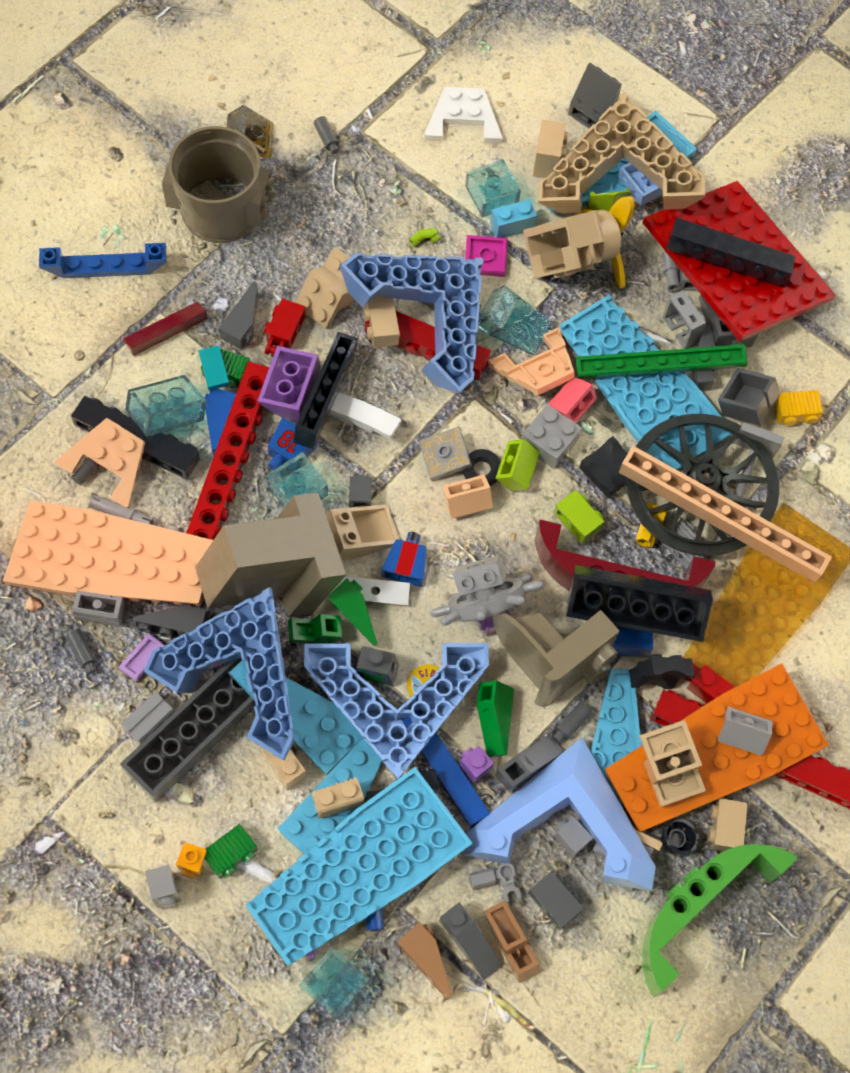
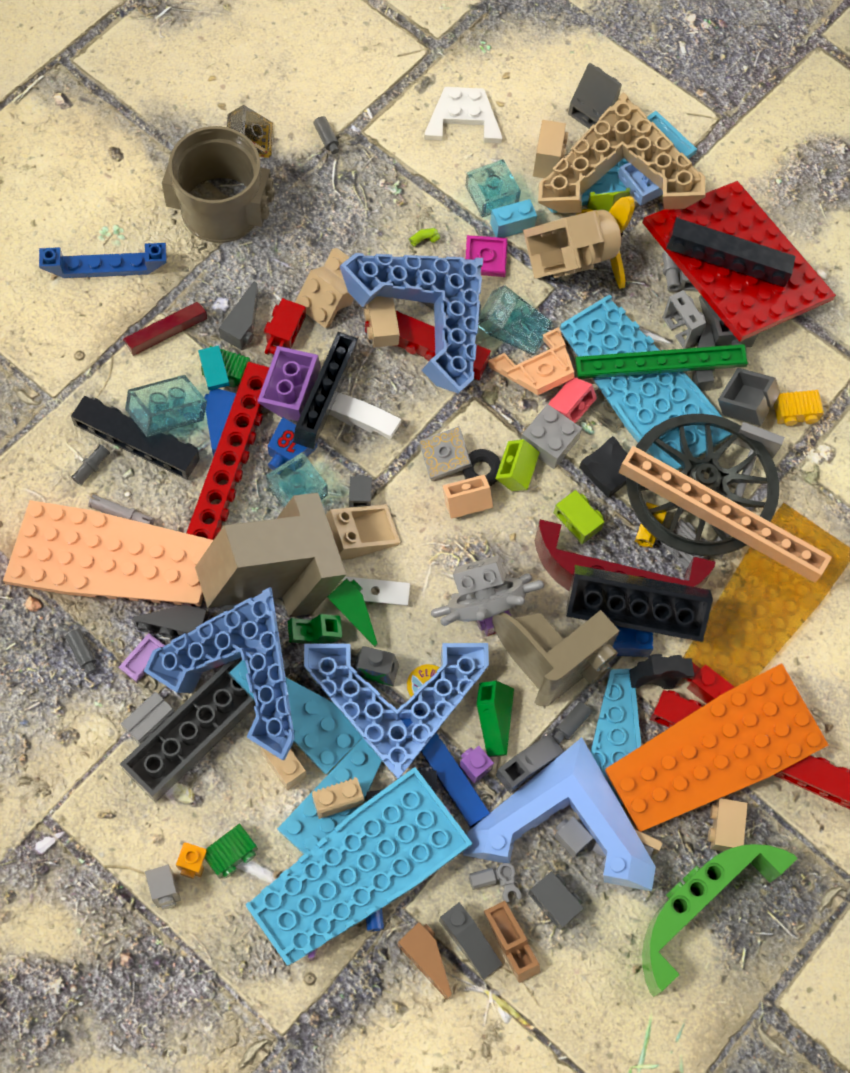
light nougat wing [55,418,145,508] -> none
light grey brick [72,590,126,626] -> none
clear light blue brick [299,947,369,1021] -> none
torso [382,532,426,587] -> none
tan bracket [639,720,706,807] -> none
black helmet [661,818,699,857] -> none
light grey panel [718,706,773,756] -> none

